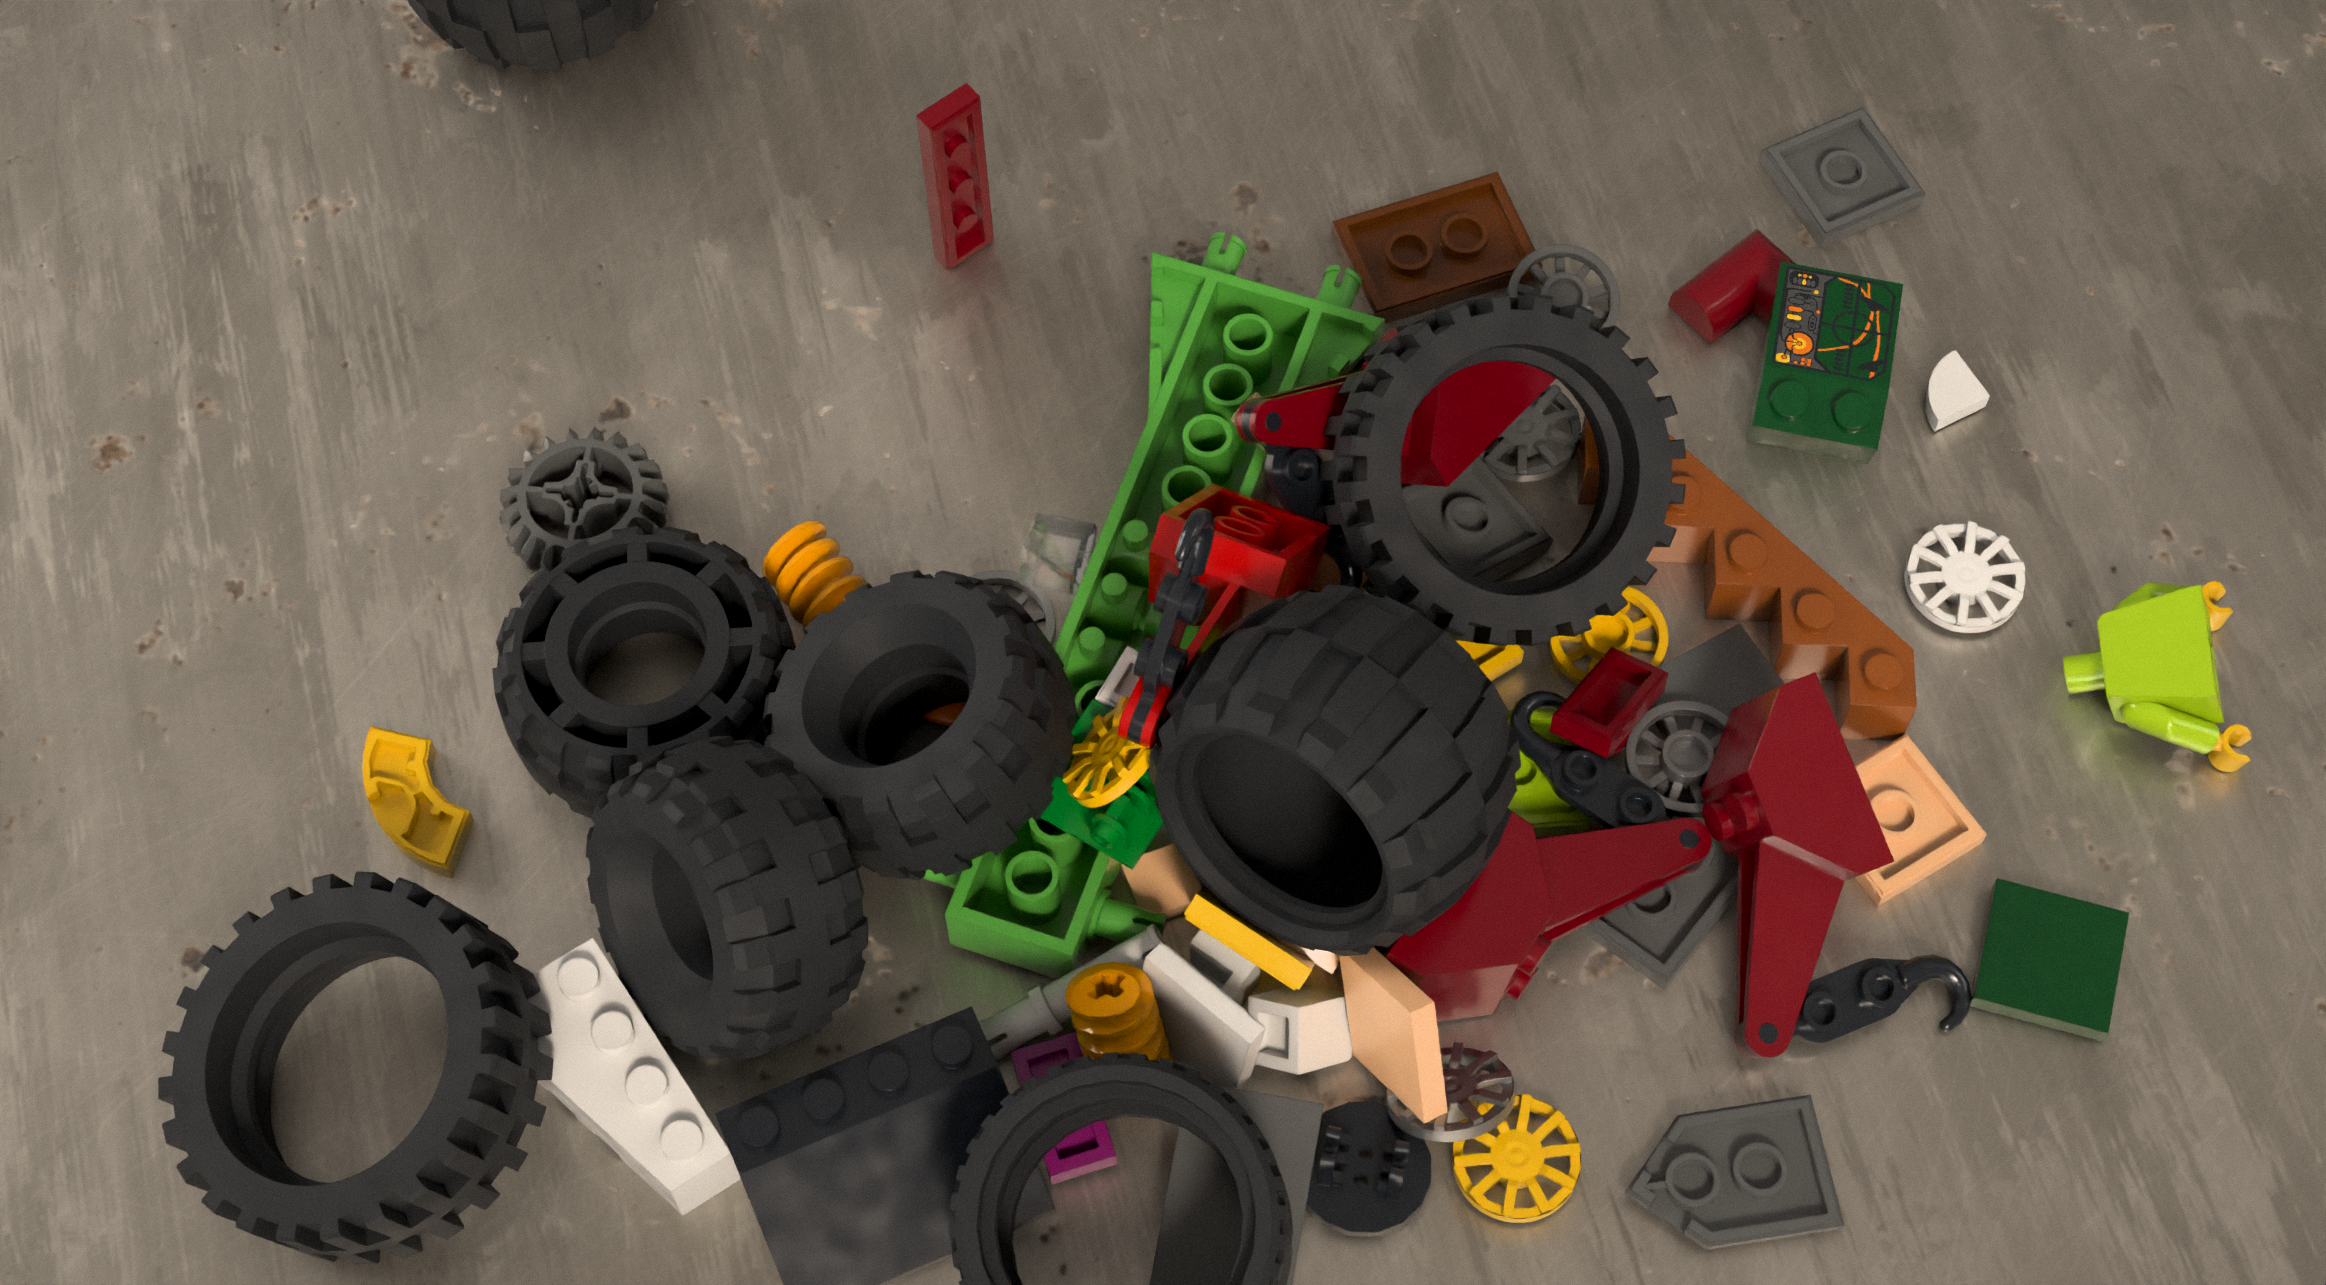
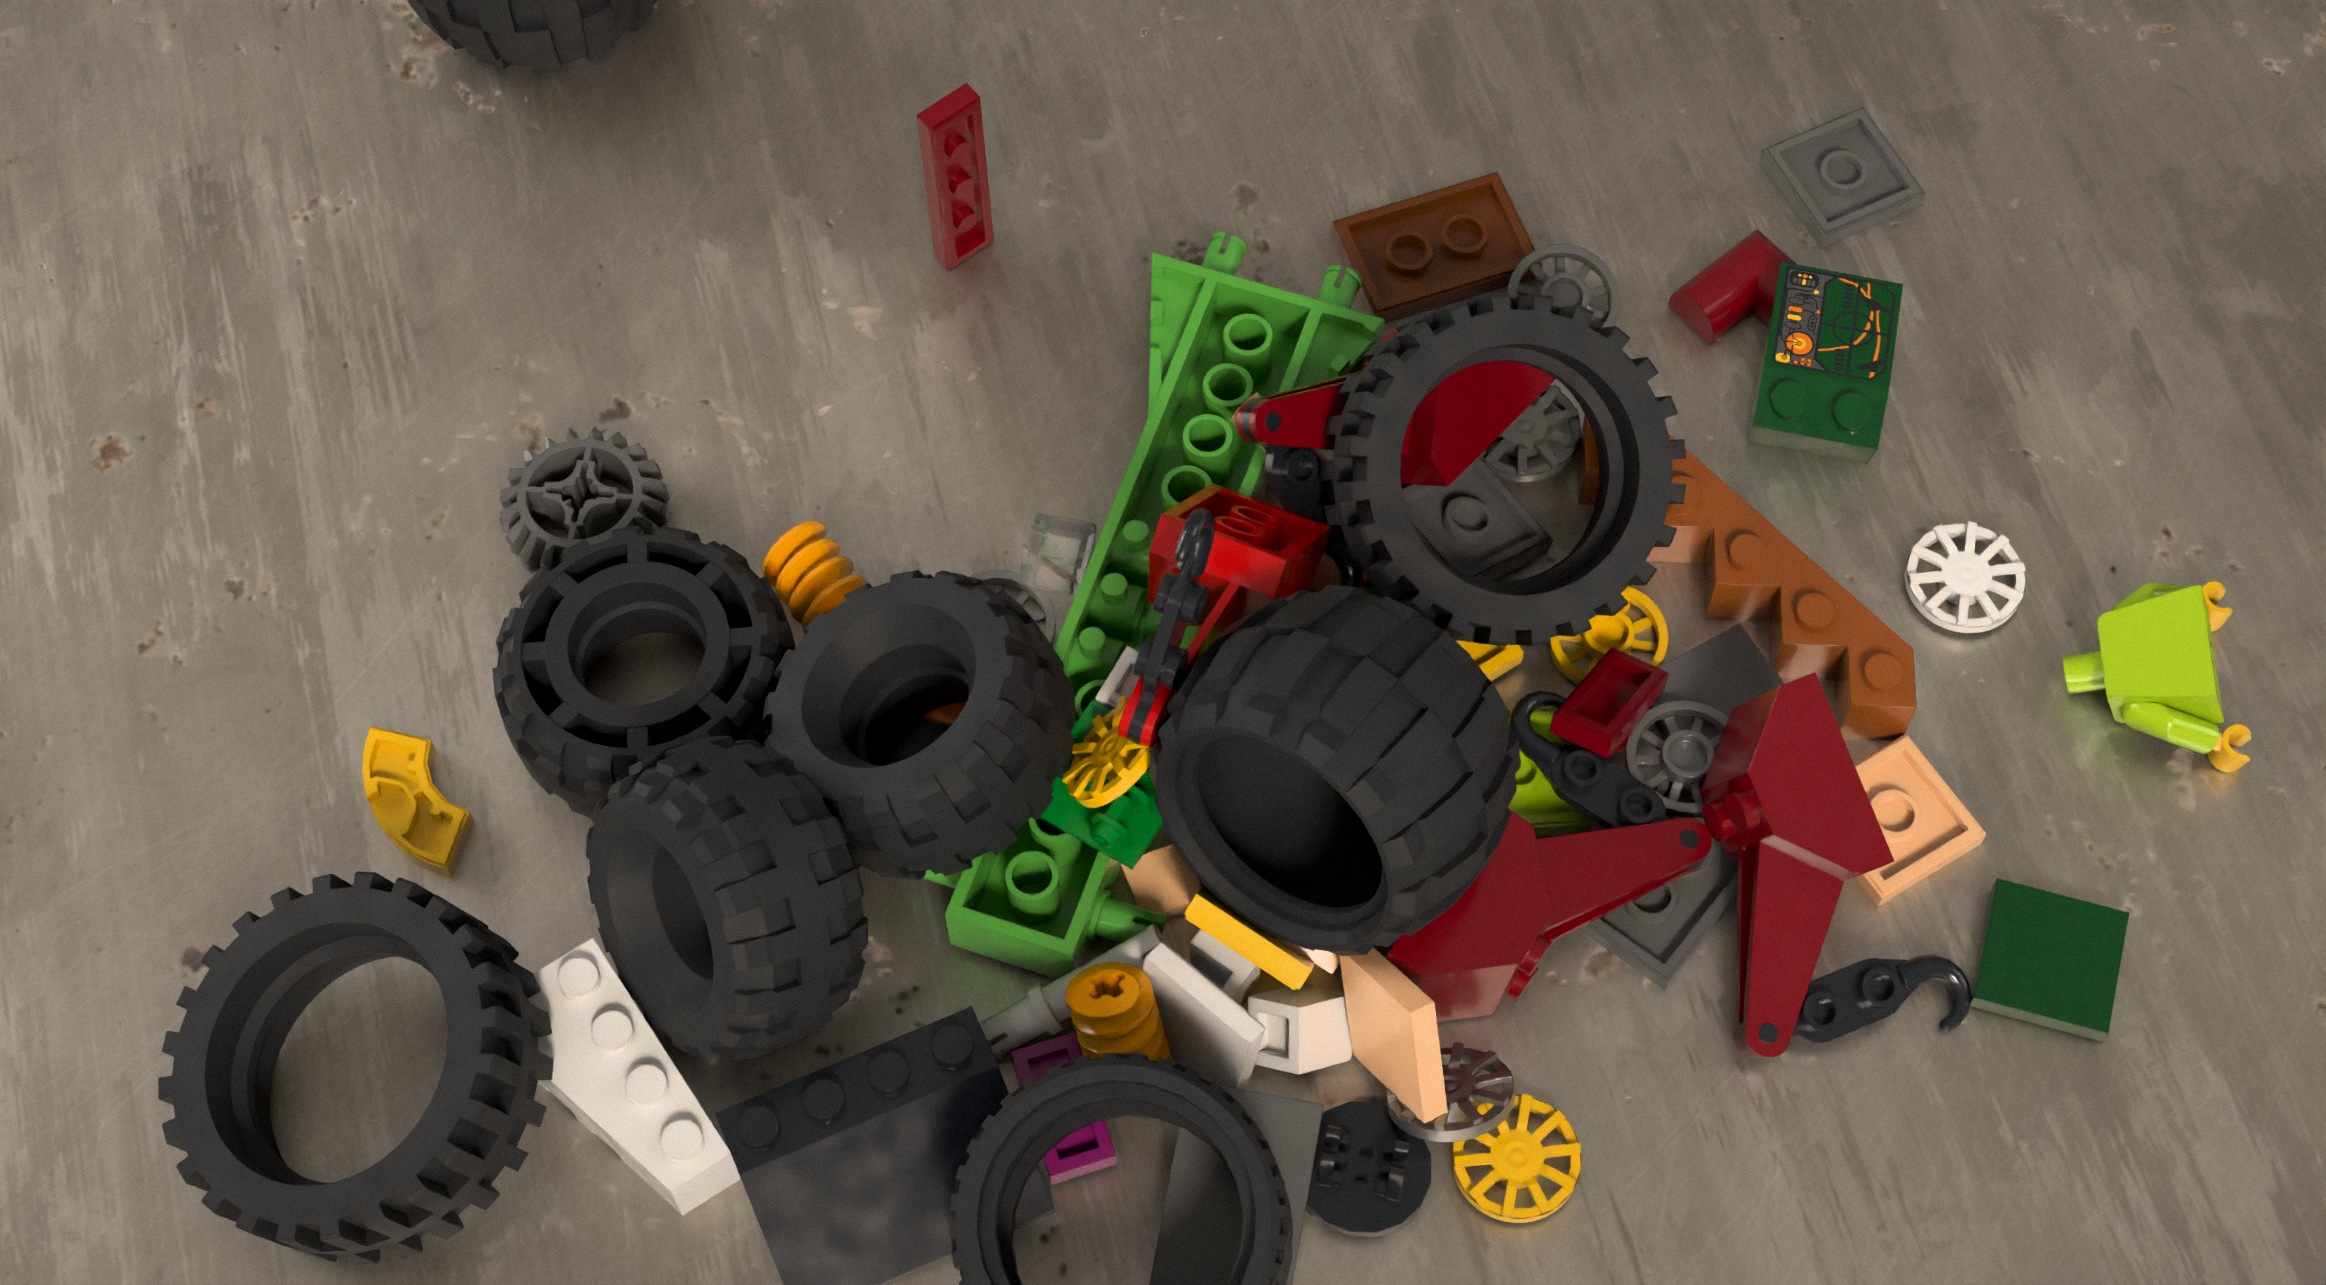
dark grey tile [1624,1094,1845,1250] -> none
white tile [1925,350,1990,432] -> none

